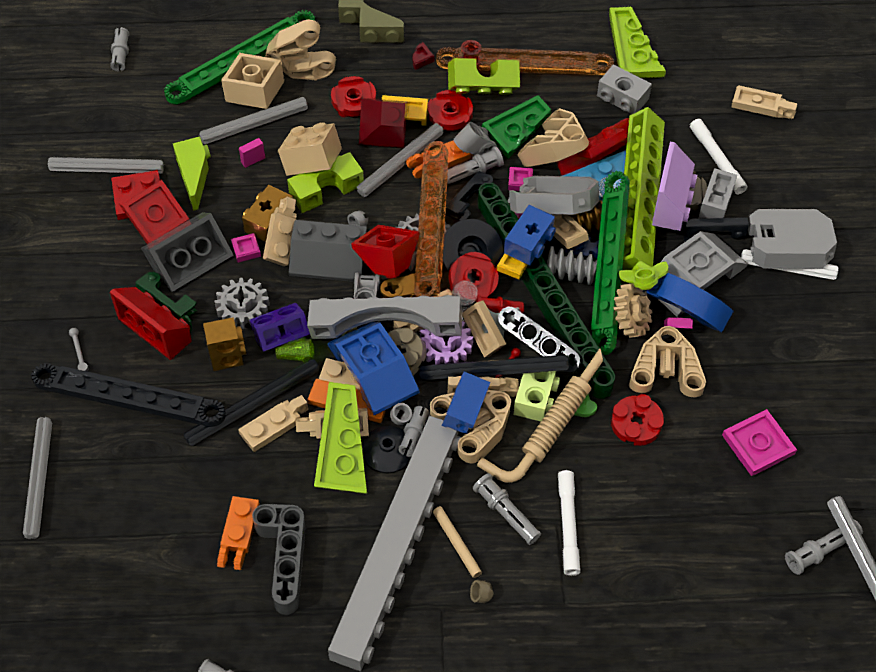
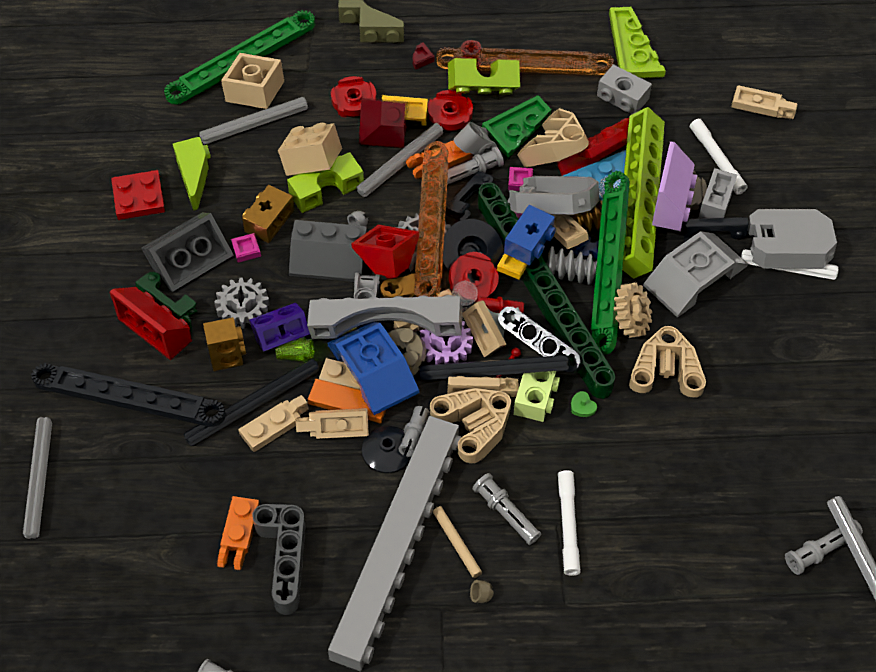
light grey axle [48,157,164,174] -> none
light grey hinge [69,328,89,372] -> none
light grey pin [110,28,129,71] -> none
red plate [121,180,189,244] -> none
dark pink tile [239,138,265,168] -> none
tan hinge [263,197,296,266] -> none
tan connector [266,20,336,80] -> none
lime wing [314,382,367,494] -> none
light grey hinge [390,403,412,425] -> none
blue hinge [442,372,490,433] -> none
tan piece [477,349,603,483] -> none
red plate [611,394,664,446] -> none
lime plate [619,261,669,290] -> none
blue arch [643,273,733,333] -> none
dark pink tile [664,318,693,330] -> none
dark pink plate [722,409,797,476] -> none

